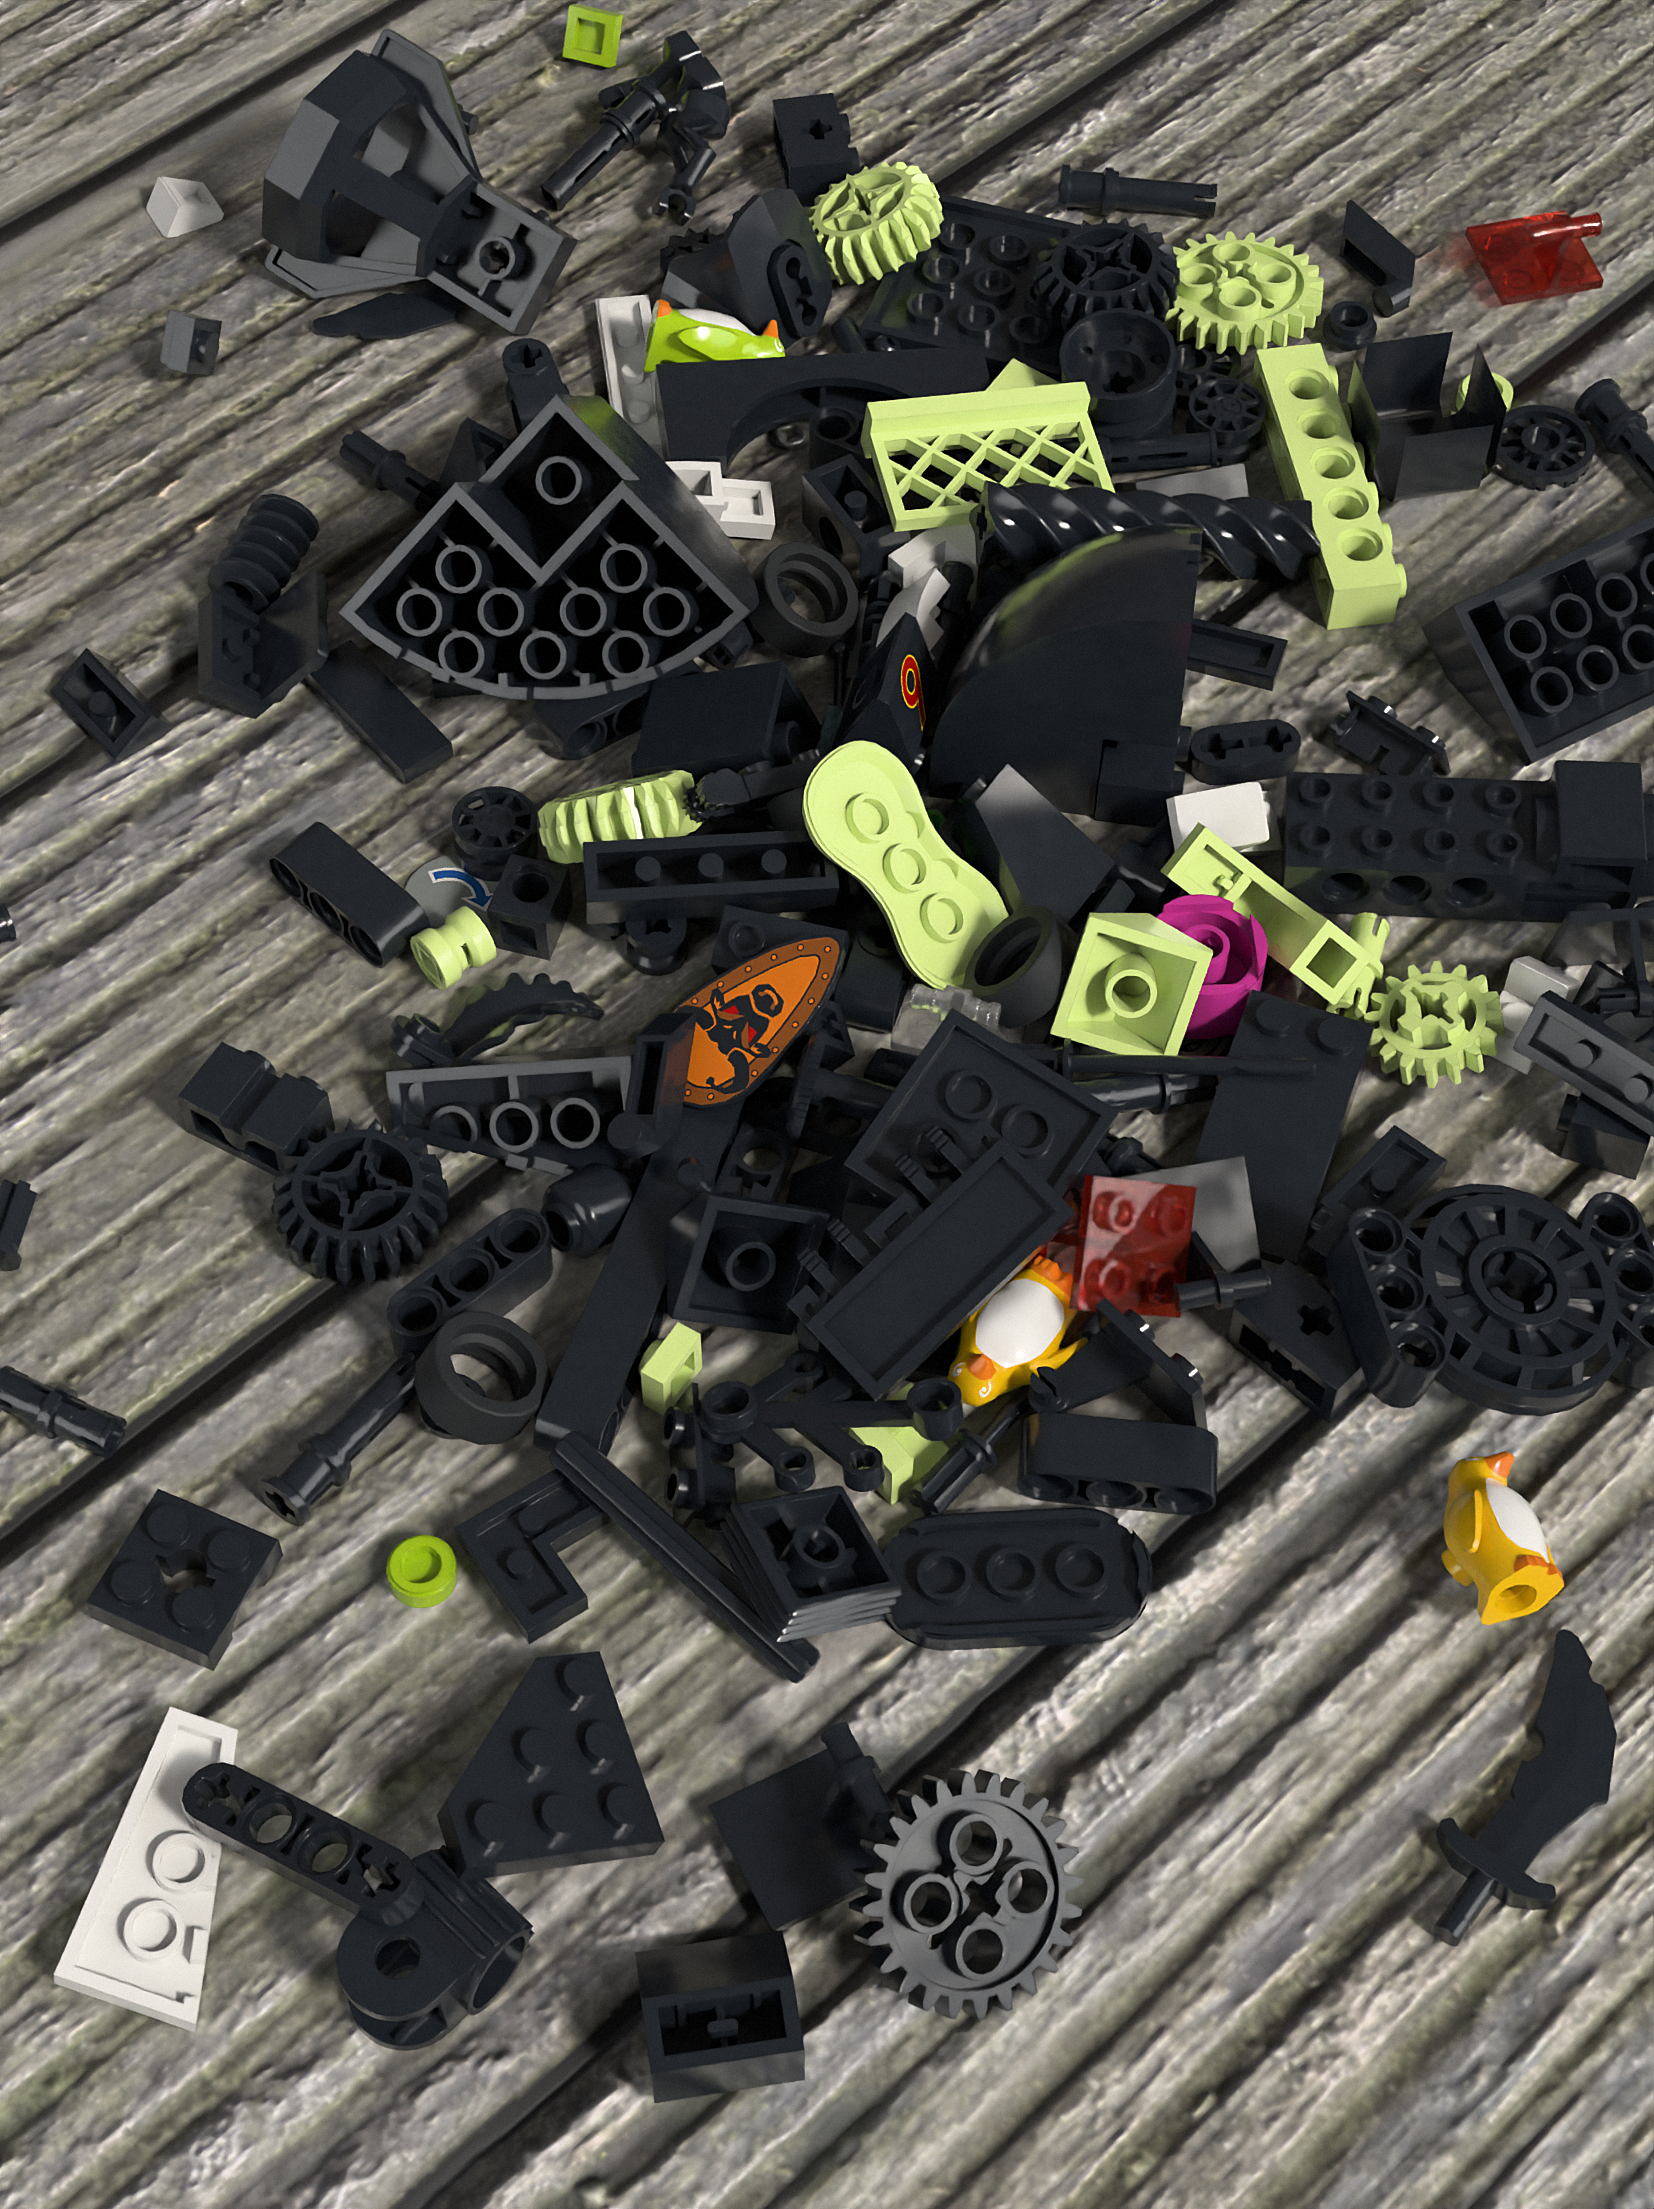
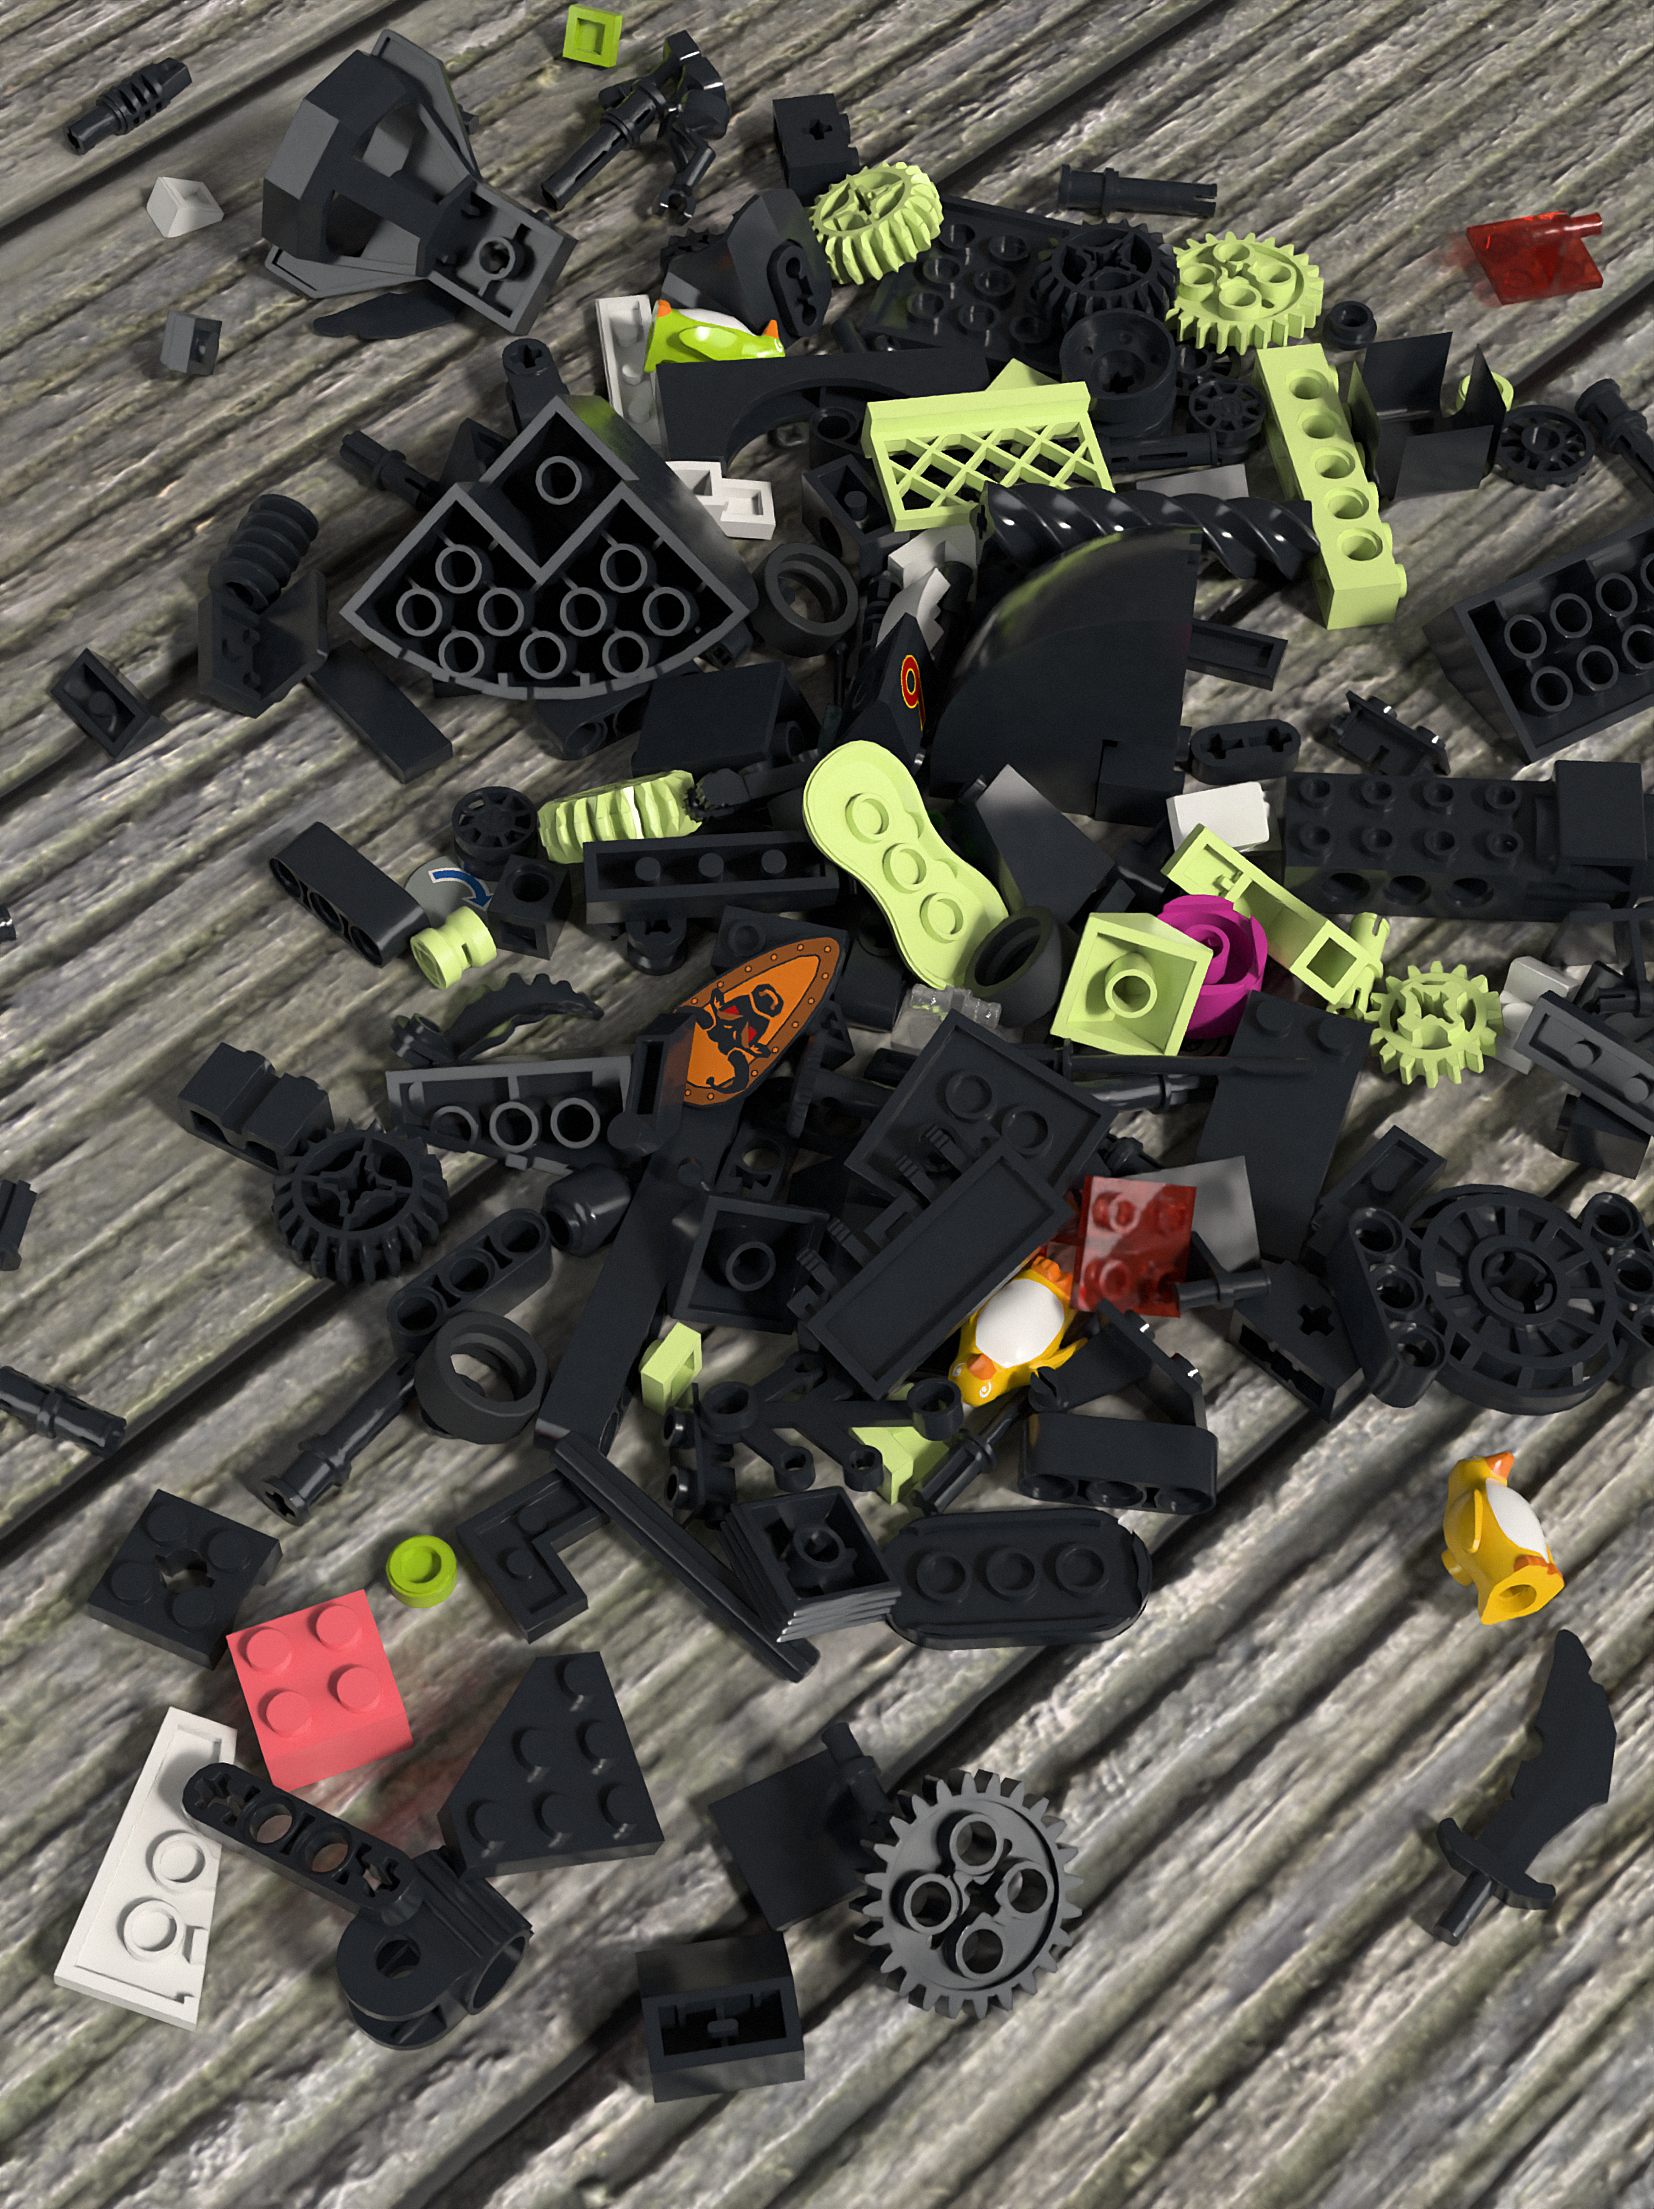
black piece [1339,200,1416,318] -> none
none -> black hinge [63,57,193,155]
none -> coral brick [226,1589,414,1792]

